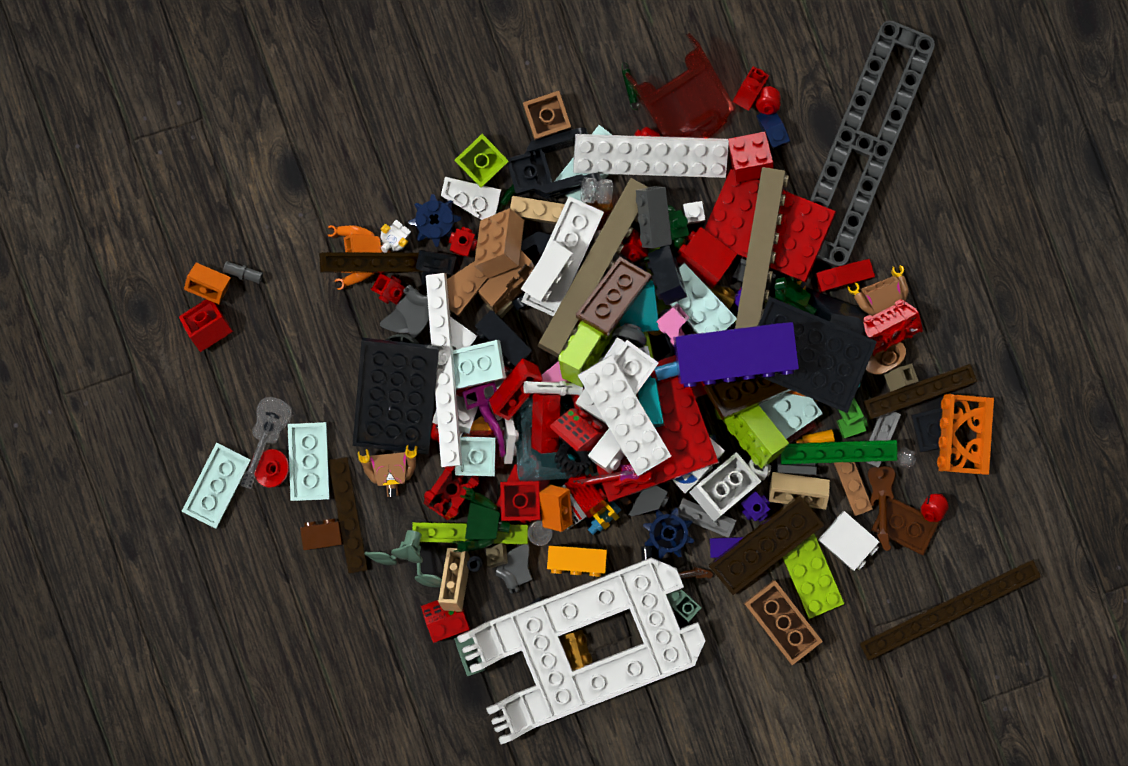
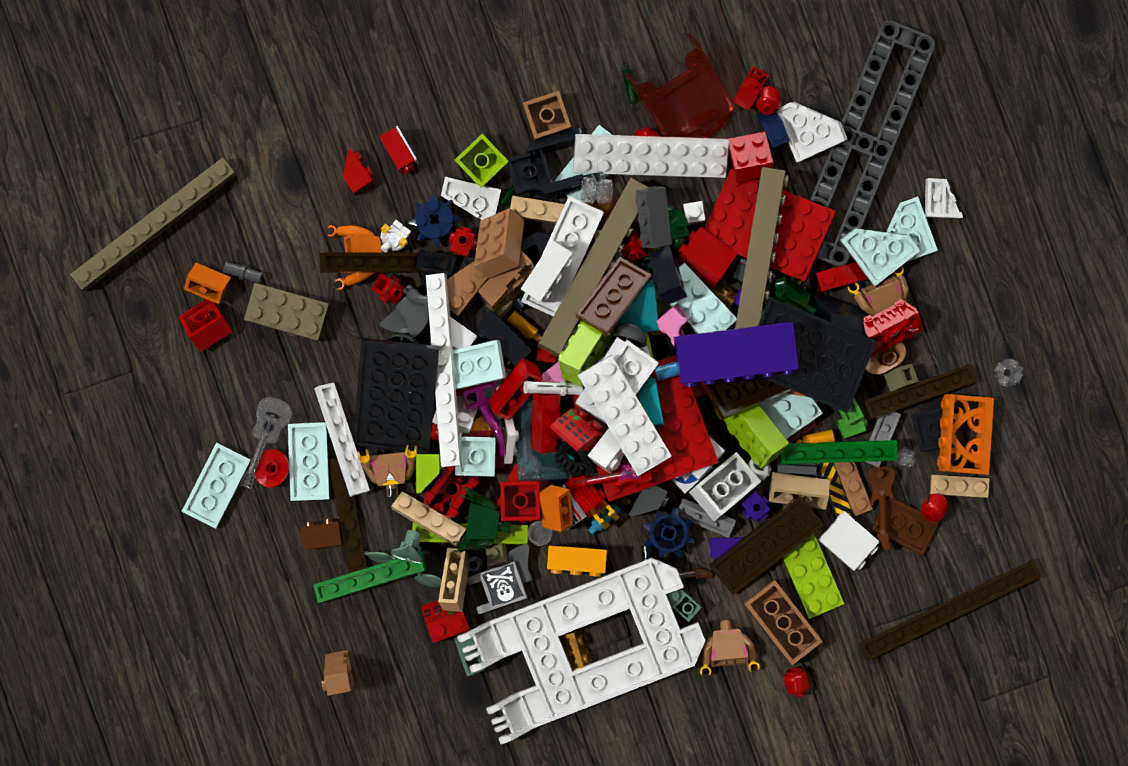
none -> dark tan brick [70,157,237,291]
none -> dark tan brick [244,283,330,342]
none -> green plate [313,552,427,604]
none -> white plate [314,383,370,497]
none -> medium nougat wedge [322,650,355,696]
none -> red slope [343,149,374,195]
none -> red piece [379,126,419,175]
none -> tan plate [391,491,466,547]
none -> lime slope [416,454,445,493]
none -> flag [467,561,528,614]
none -> light orange cylinder [507,311,542,343]
none -> red brick [536,342,556,364]
none -> medium nougat torso [700,620,760,676]
none -> white plate [777,102,848,163]
none -> red head [783,667,810,697]
none -> sticker [818,463,852,516]
none -> light aqua plate [840,228,920,286]
none -> light aqua plate [886,197,938,262]
none -> white wing [925,178,963,219]
none -> tan plate [930,475,989,498]
none -> clear brick [994,358,1023,387]

